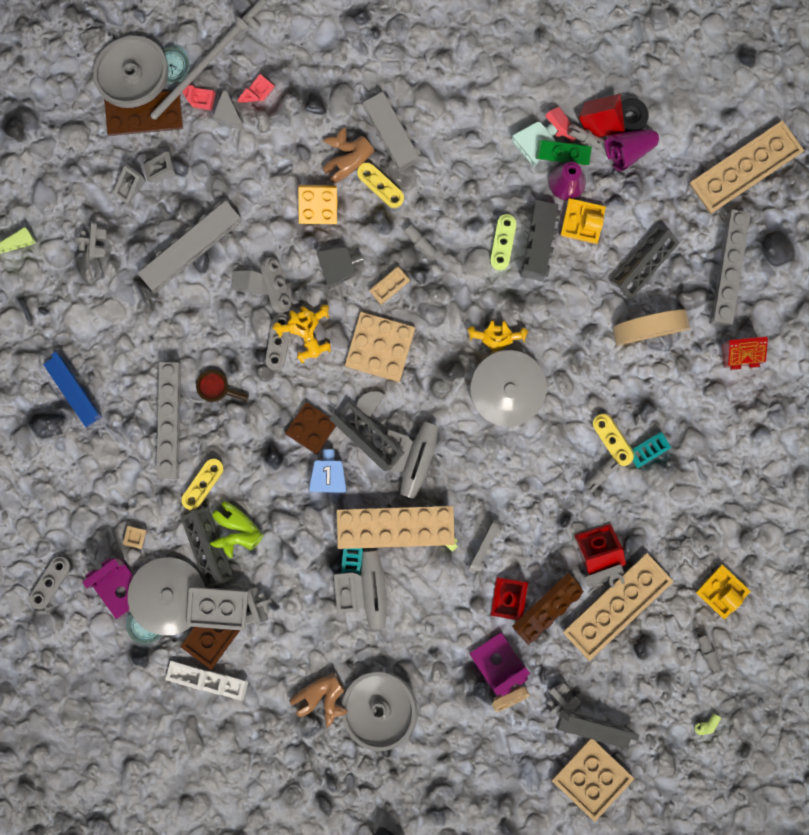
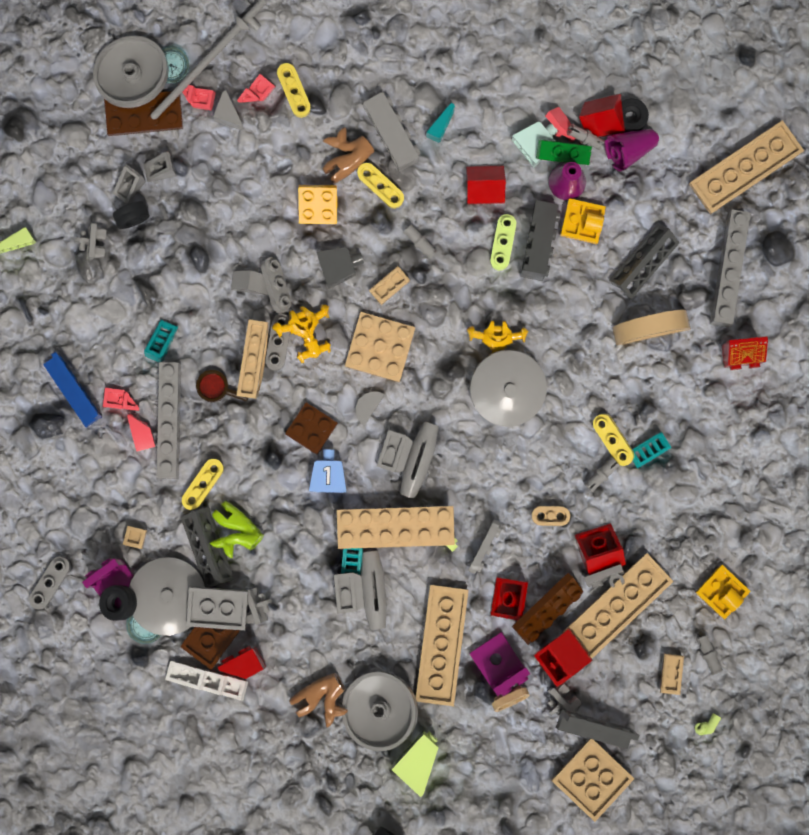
light grey brick [138,201,242,294] -> none
dark grey fence [330,402,405,471] -> none
none -> black tyre [99,585,137,621]
none -> coral slope [102,388,139,411]
none -> black tyre [113,201,150,229]
none -> coral slope [127,414,156,451]
none -> teal slope [144,320,178,363]
none -> red slope [218,646,266,679]
none -> tan window [236,320,268,399]
none -> light yellow plate [277,63,311,118]
none -> yellowish green slope [392,731,438,797]
none -> tan plate [416,585,469,706]
none -> teal slope [426,103,455,143]
none -> red slope [466,166,506,204]
none -> tan plate [531,506,570,526]
none -> red slope [534,628,593,687]
none -> tan plate [660,654,684,695]

